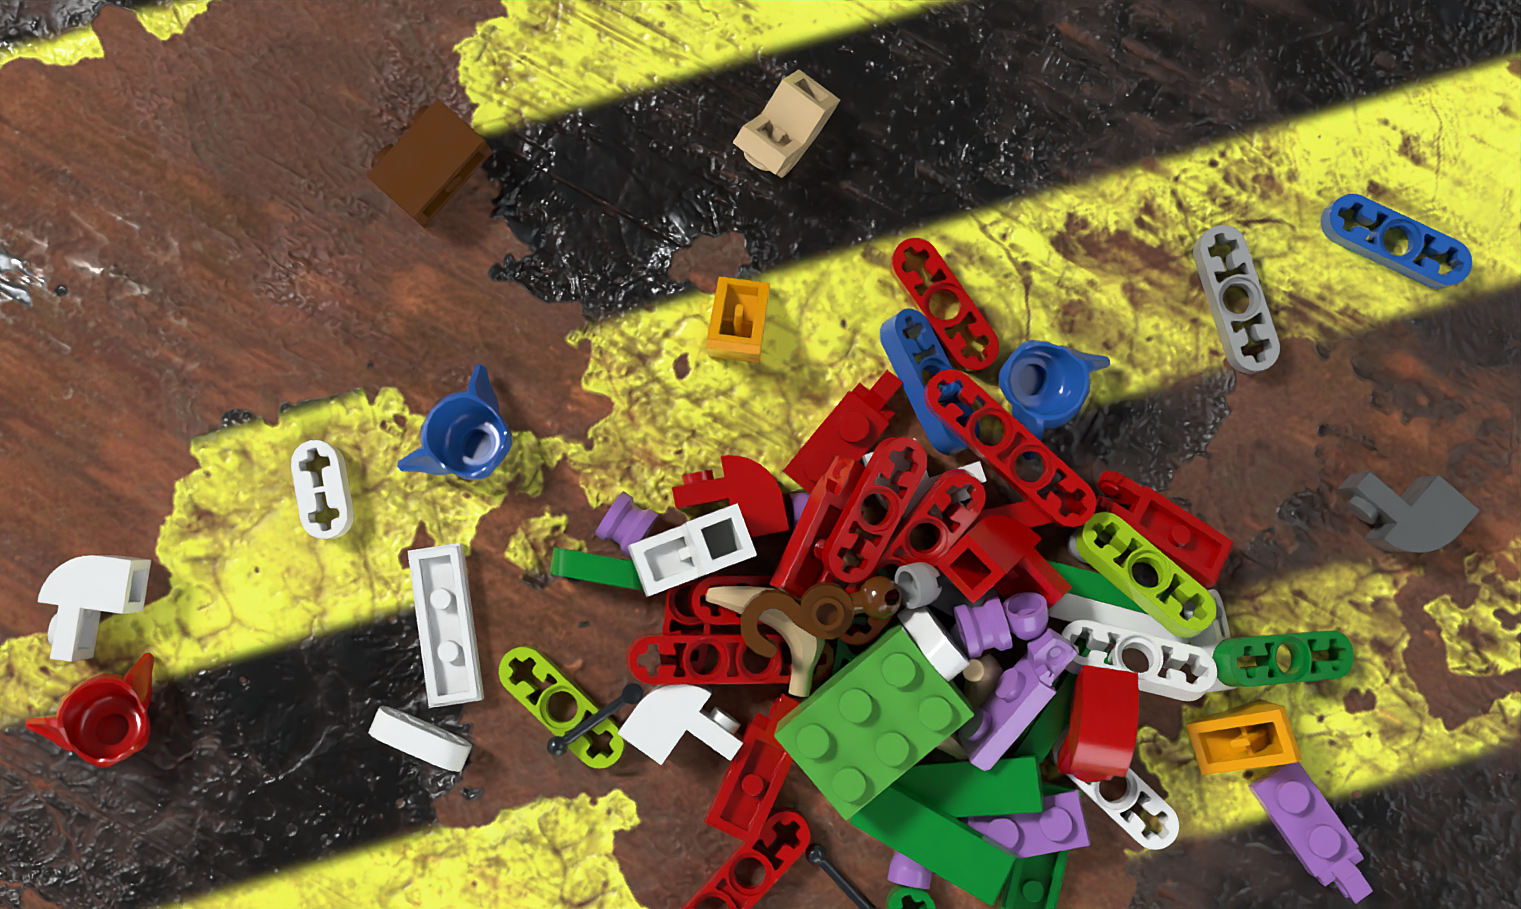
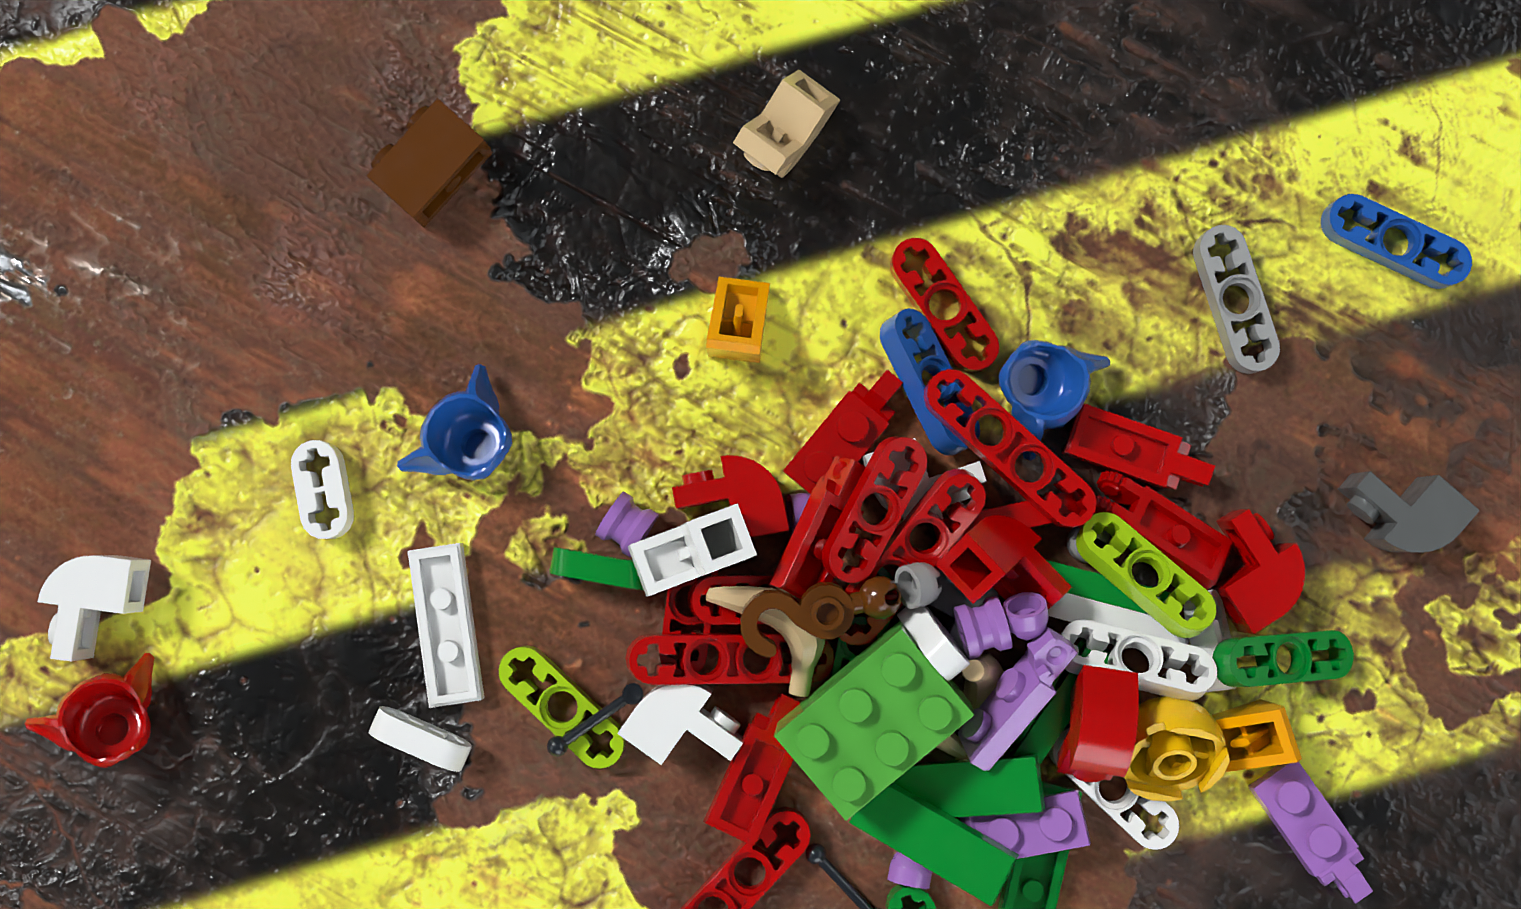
none -> red hinge [1062,403,1215,490]
none -> yellow cylinder [1124,696,1230,801]
none -> red brick [1210,509,1305,634]

